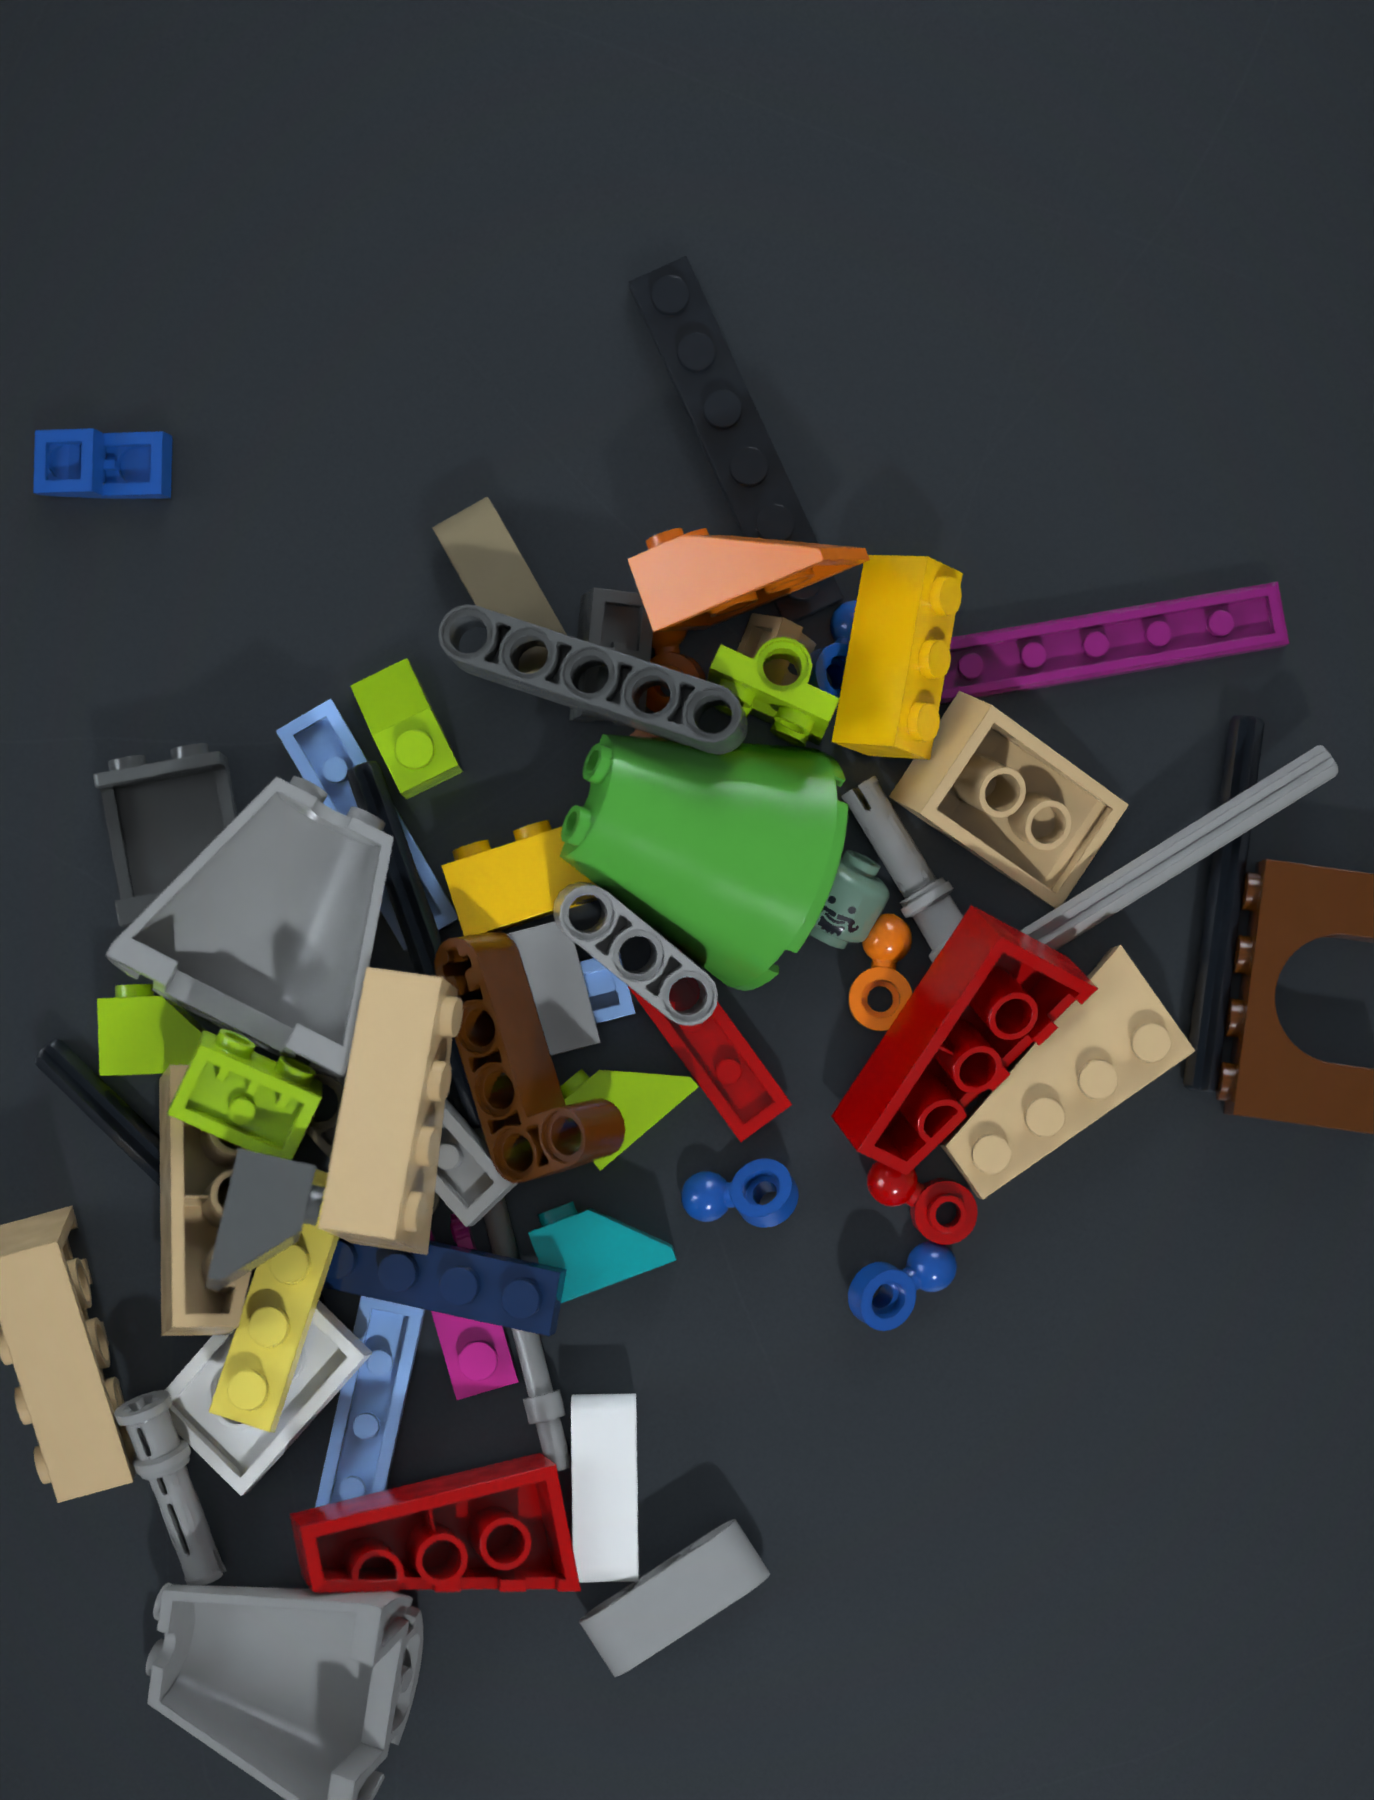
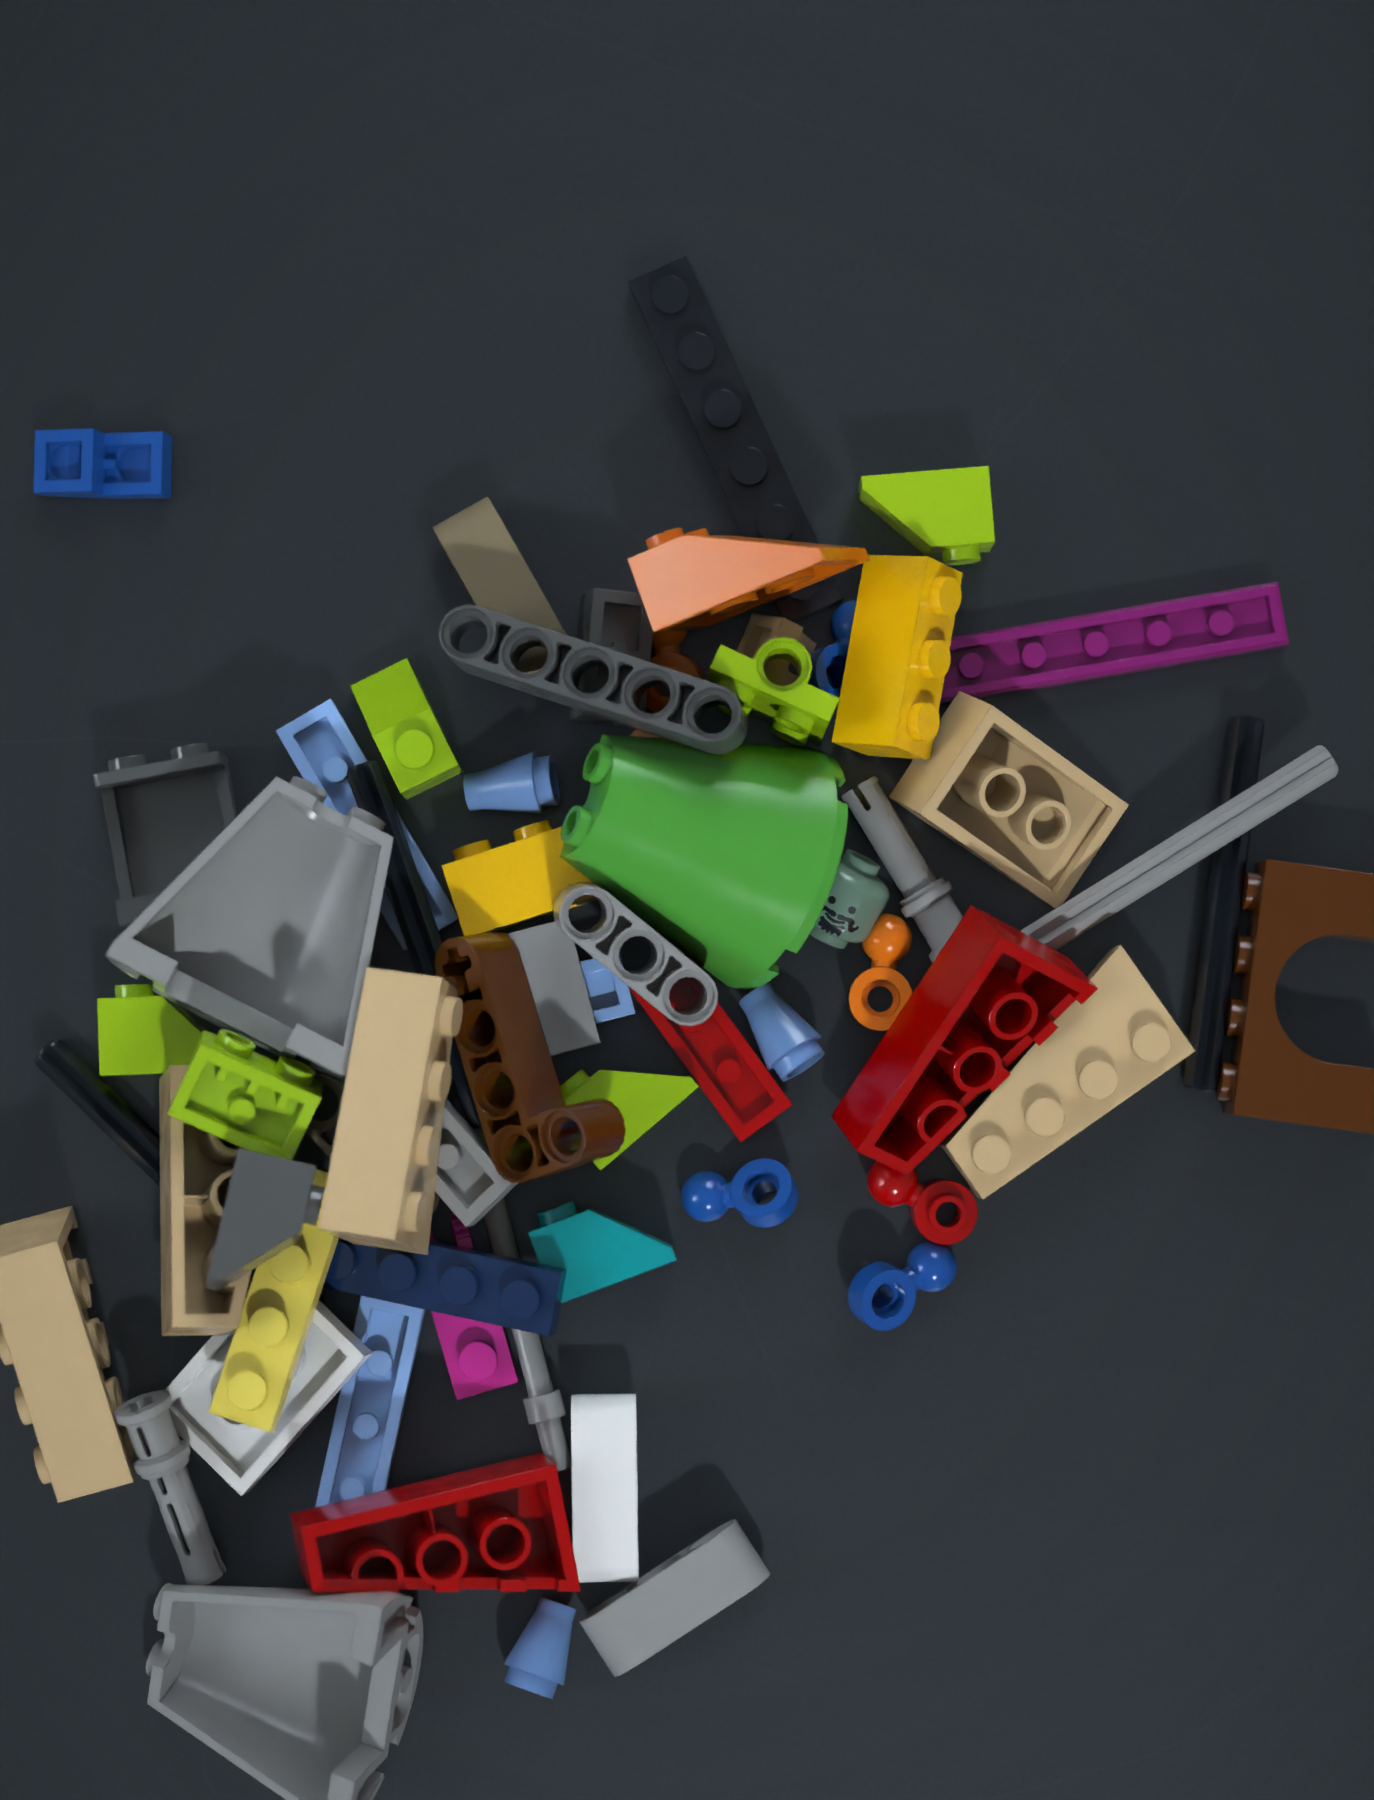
none -> medium blue cone [463,751,561,814]
none -> medium blue cone [504,1597,577,1699]
none -> medium blue cone [738,982,825,1081]
none -> lime slope [858,466,995,565]

